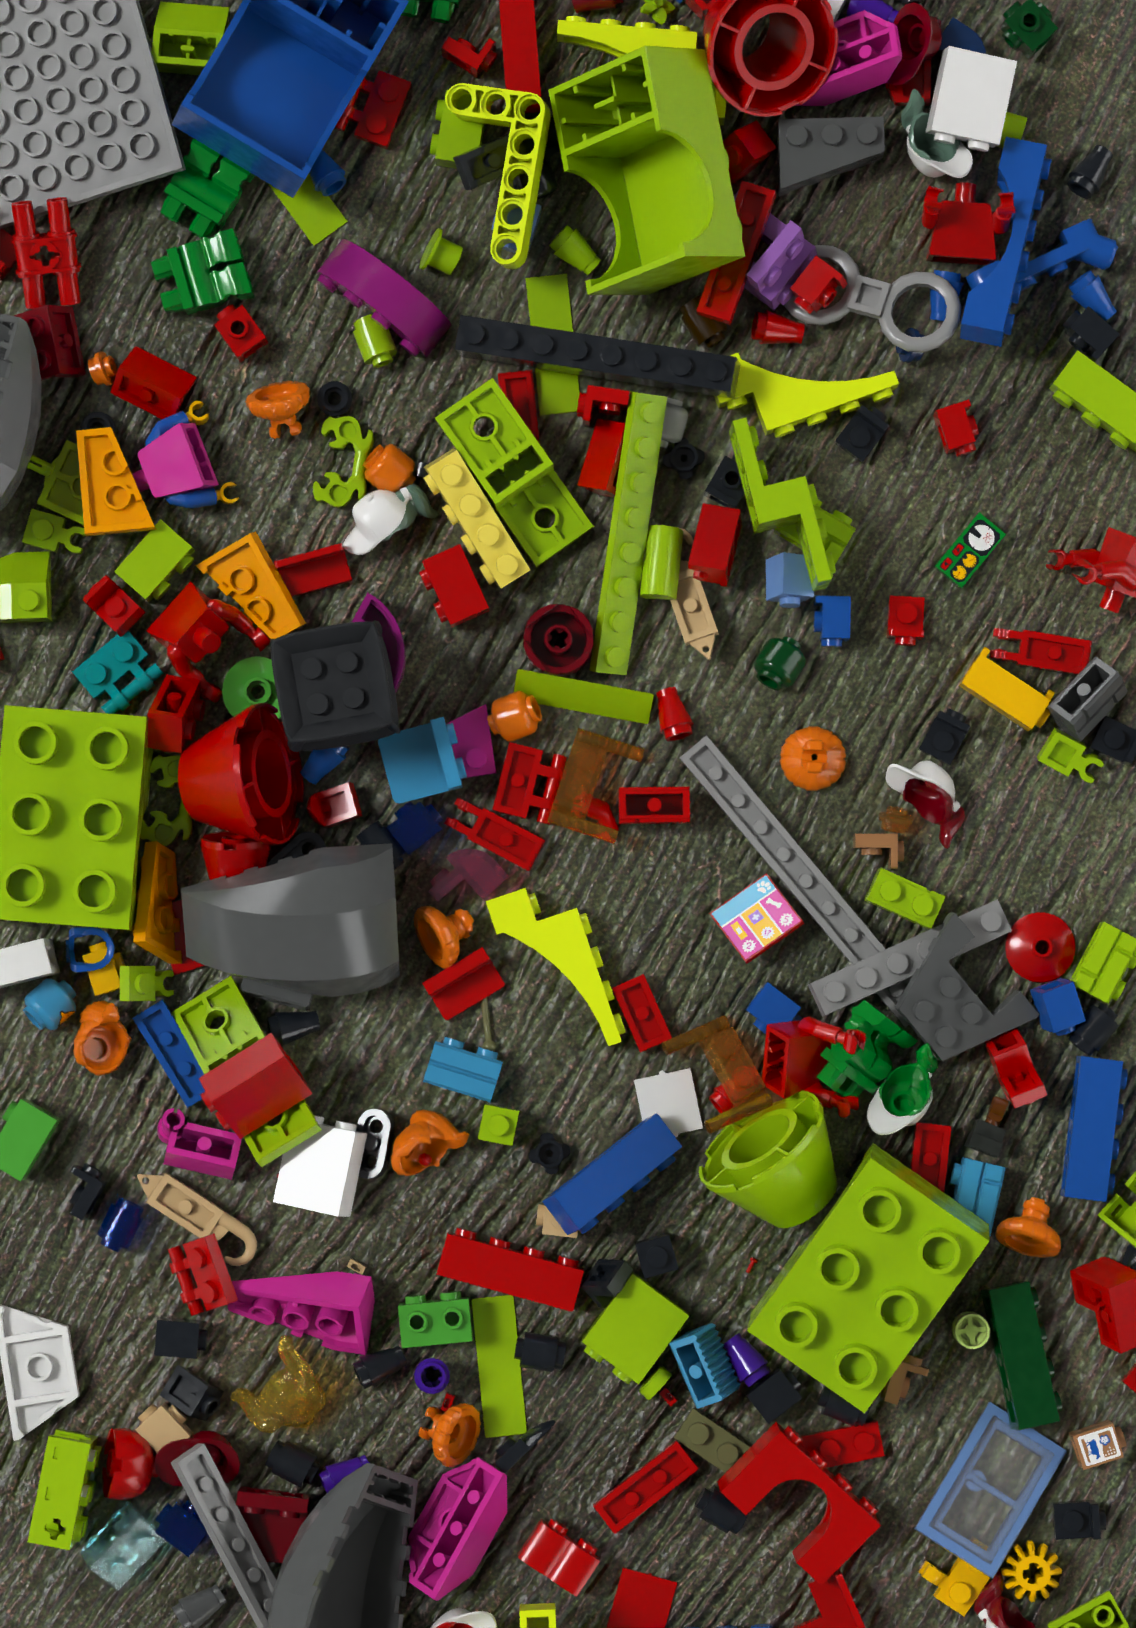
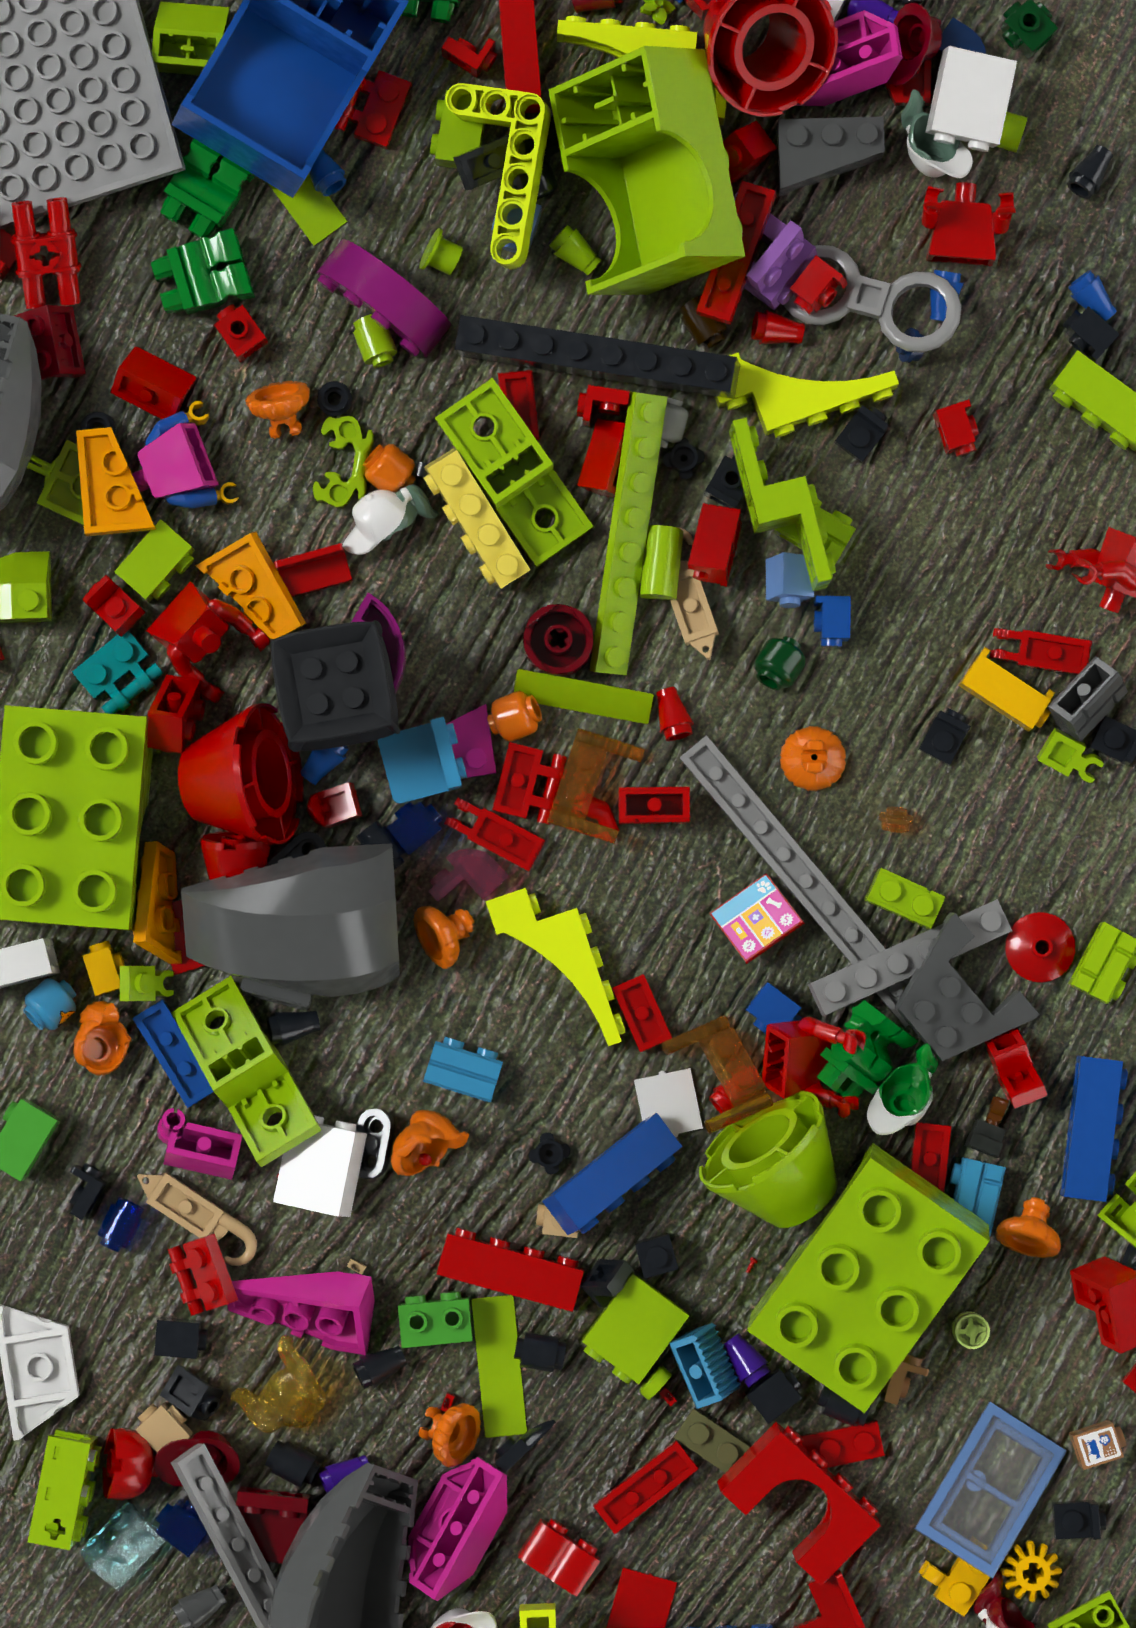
lime plate [22,509,86,554] -> none
blue piece [65,927,114,972] -> none
orange plate [88,351,118,386] -> none
lime helmet [140,755,193,847] -> none
red brick [199,1032,312,1139] -> none
bright green dish [222,656,281,719] -> none
dark purple cone [414,1358,450,1394] -> none
red brick [419,544,490,628] -> none
red panel [422,947,505,1021] -> none
lime brick [478,1103,520,1146] -> none
olive hinge [481,998,496,1051] -> none
lime sticker [525,274,580,416] -> none
black brick [694,1485,749,1534] -> none
medium nougat bracket [853,834,904,869] -> none
dark red hair [885,761,965,849] -> none
red bracket [887,595,925,646] -> none
tile [934,512,1006,589] -> none
blue arch [960,137,1052,347] -> none
blue plate [965,219,1118,291] -> none
dark green brick [981,1281,1062,1430] -> none
blue brick [1030,978,1086,1036] -> none
black brick [1068,1003,1119,1057] -> none

